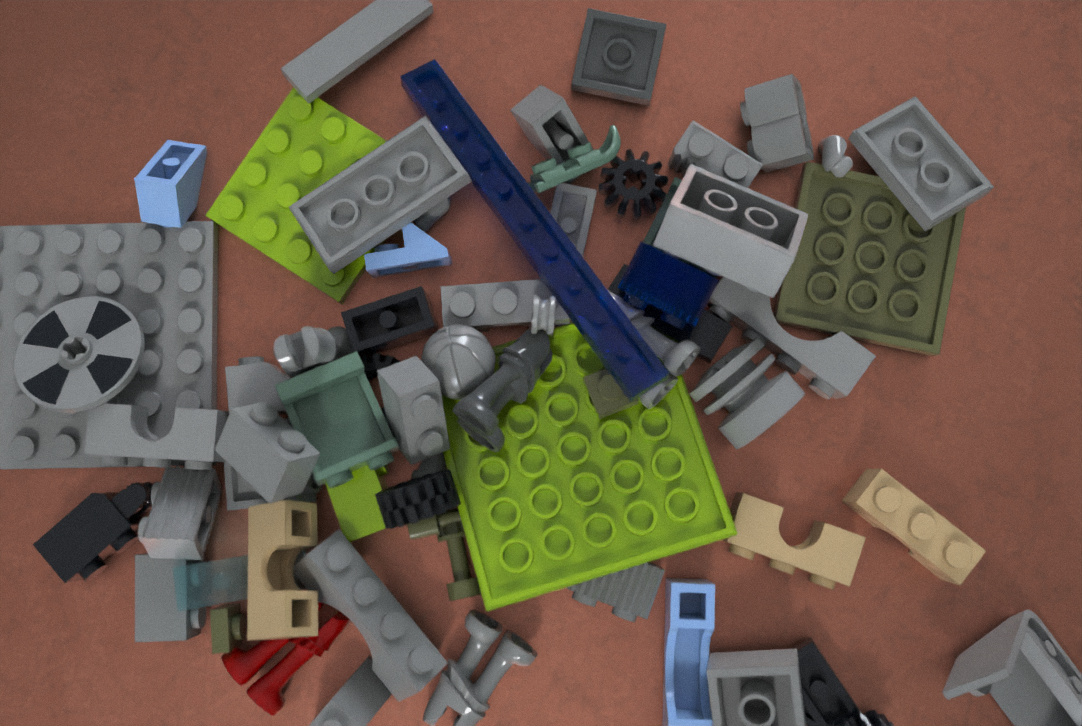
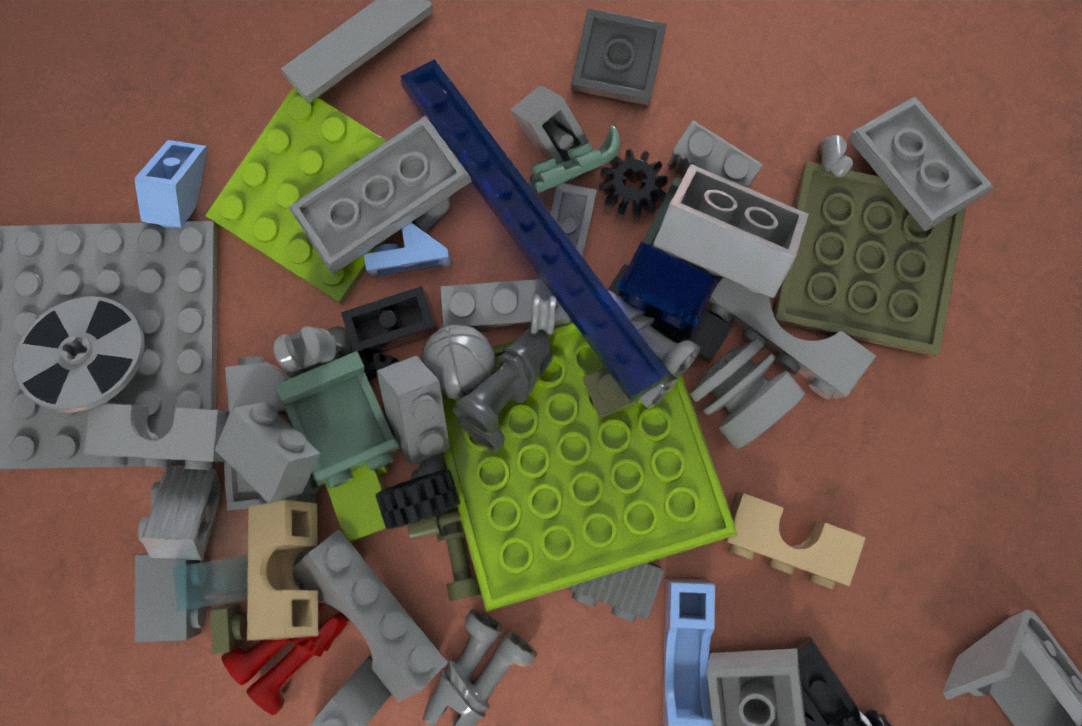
black hinge [33,482,154,583] -> none
light grey brick [740,74,814,173] -> none
tan arch [842,469,986,585] -> none

